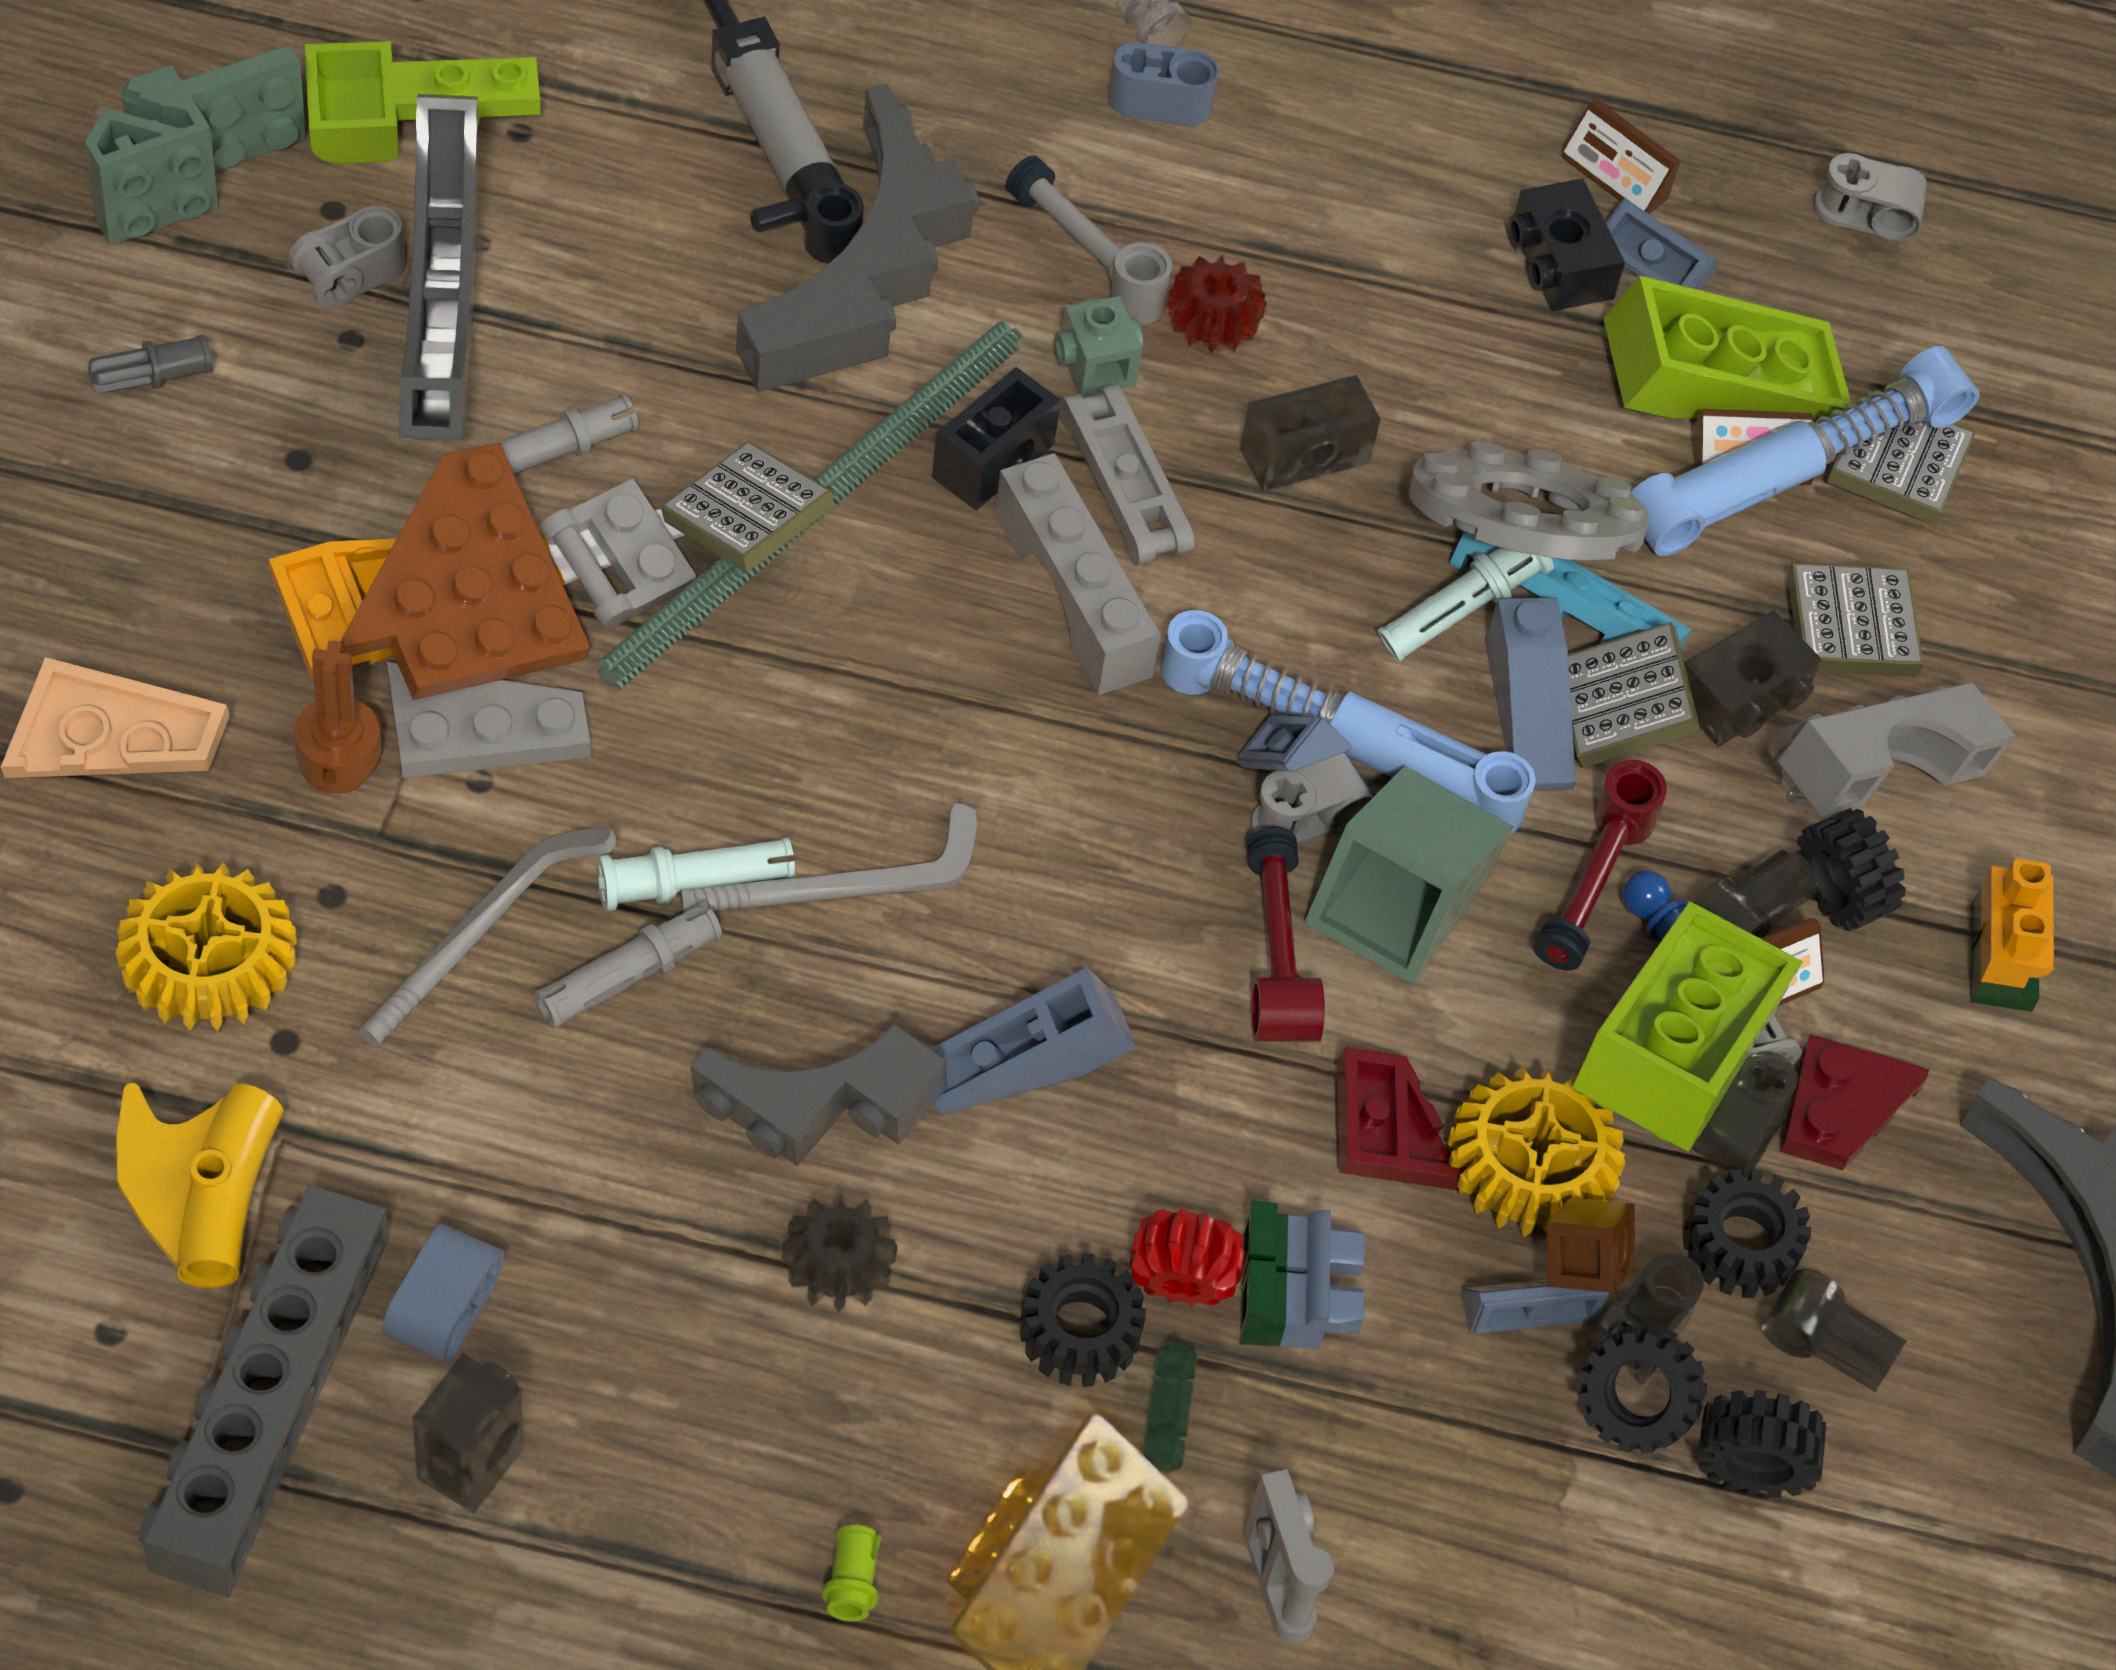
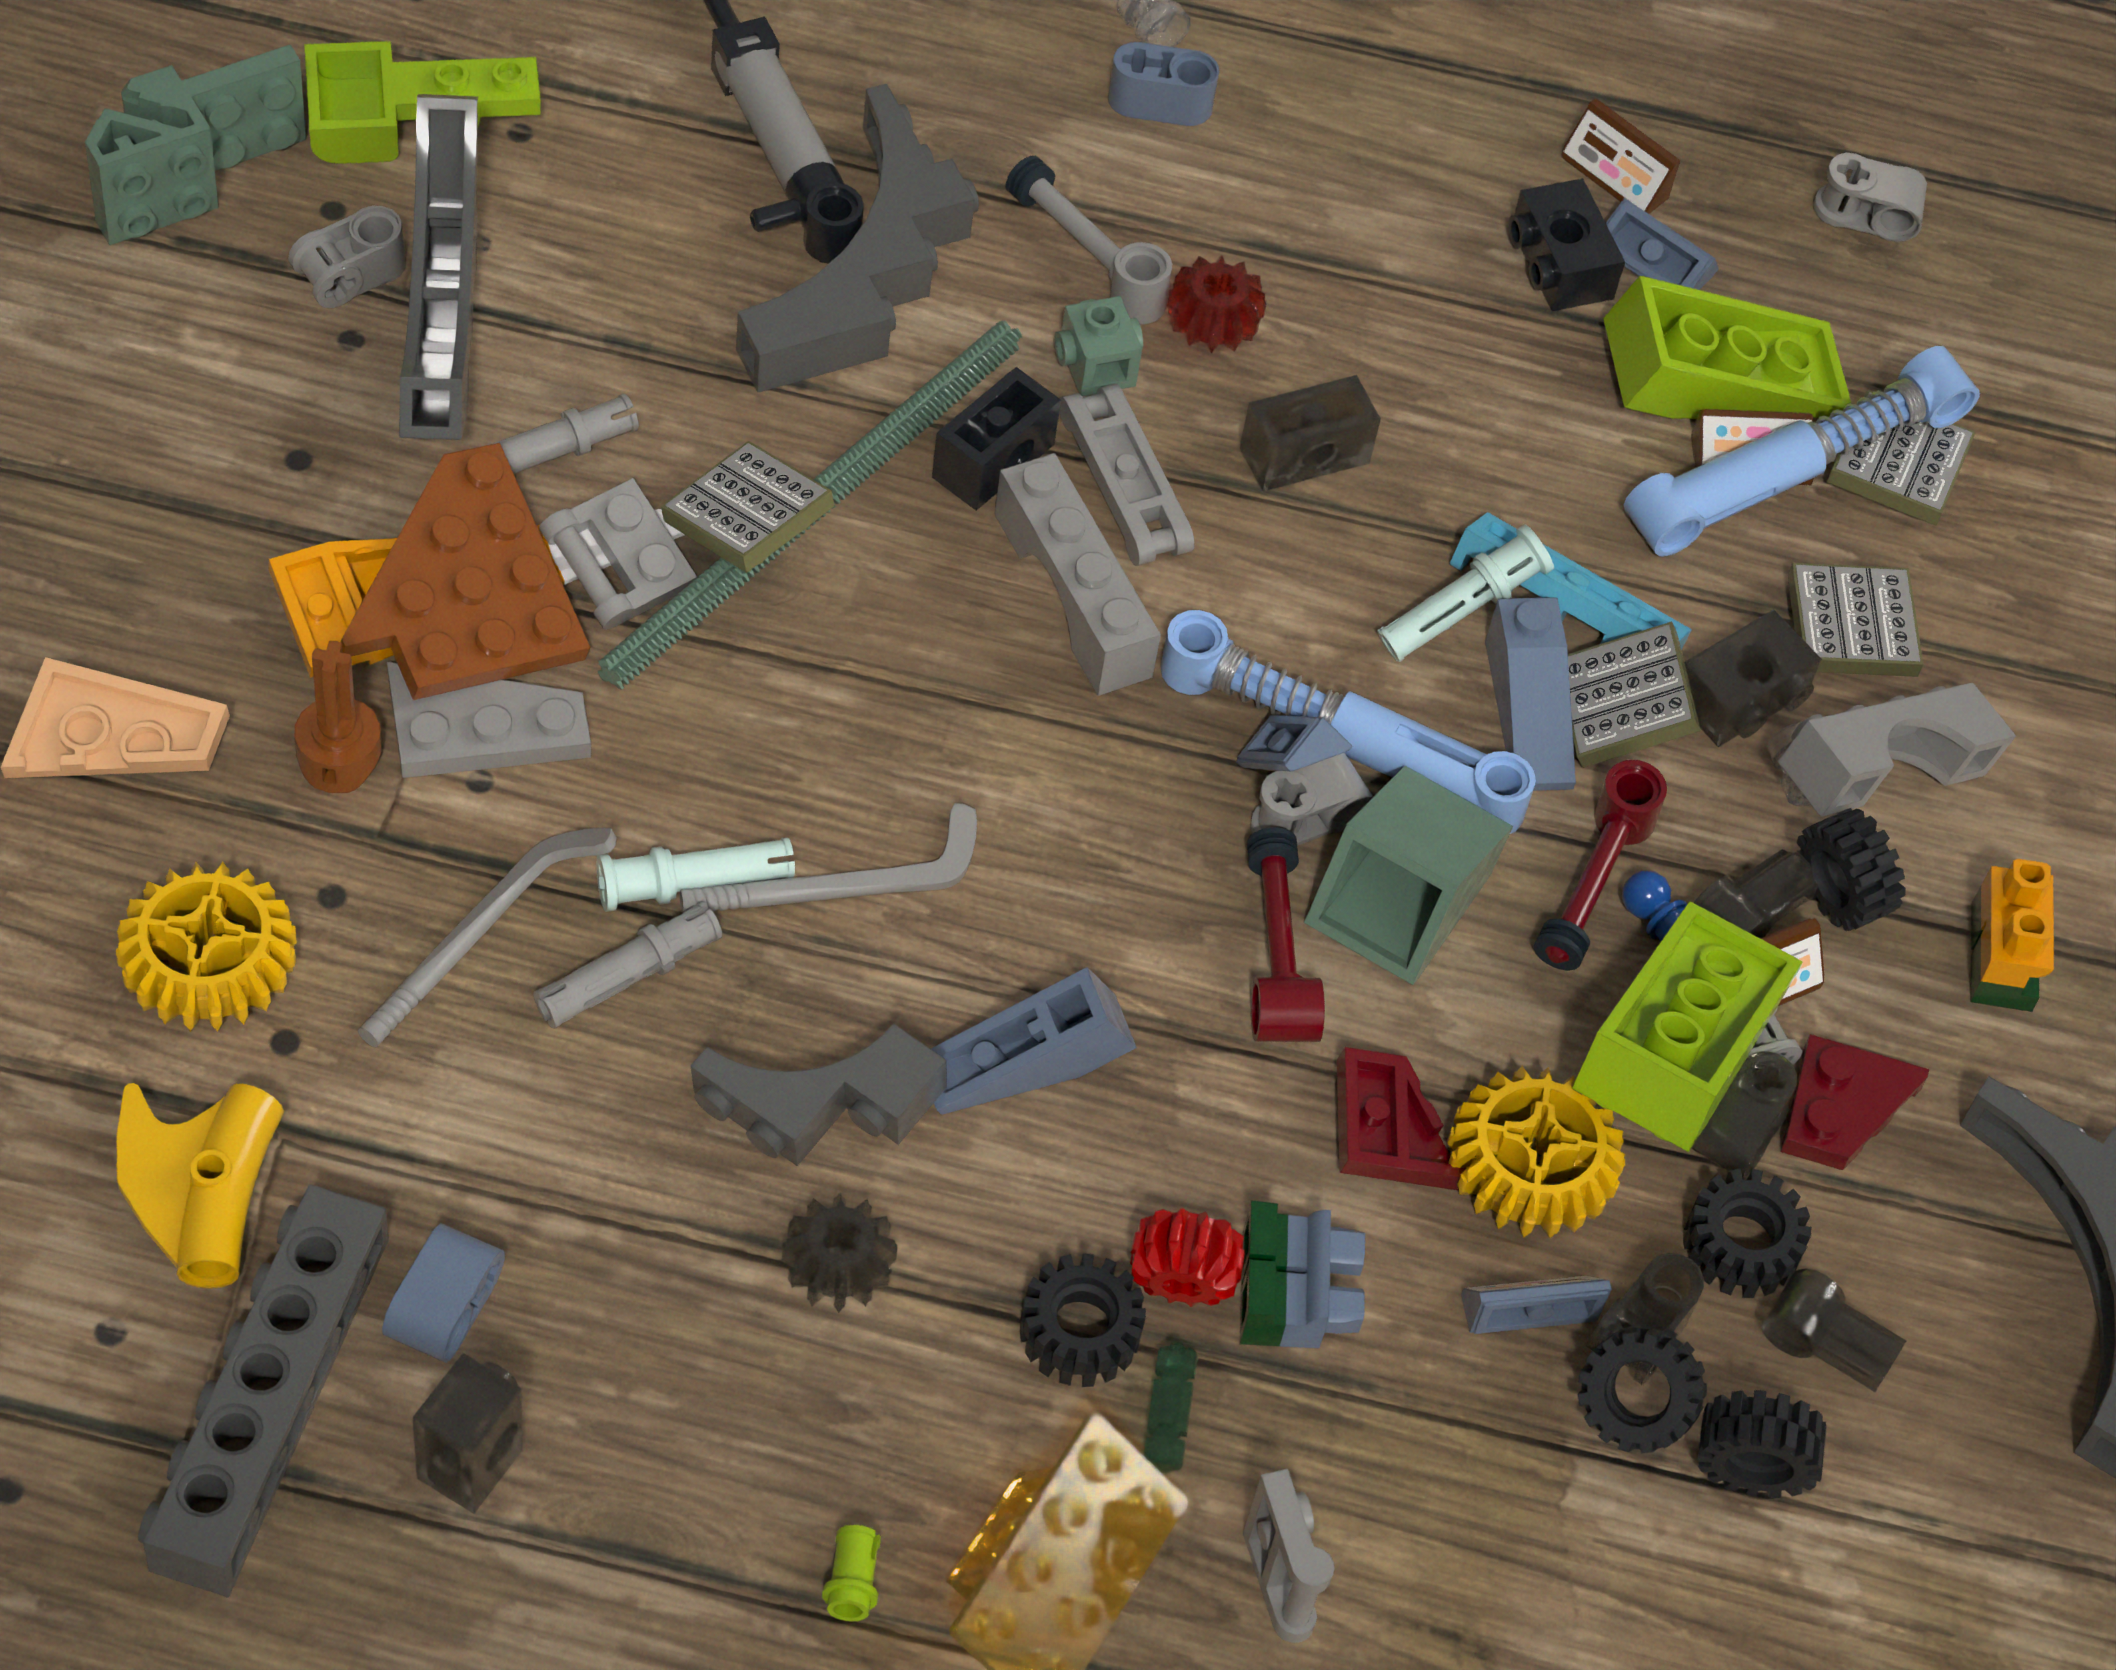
dark grey axle [88,335,213,393] -> none
light grey plate [1408,441,1649,560] -> none
reddish brown brick [1547,1198,1635,1293] -> none

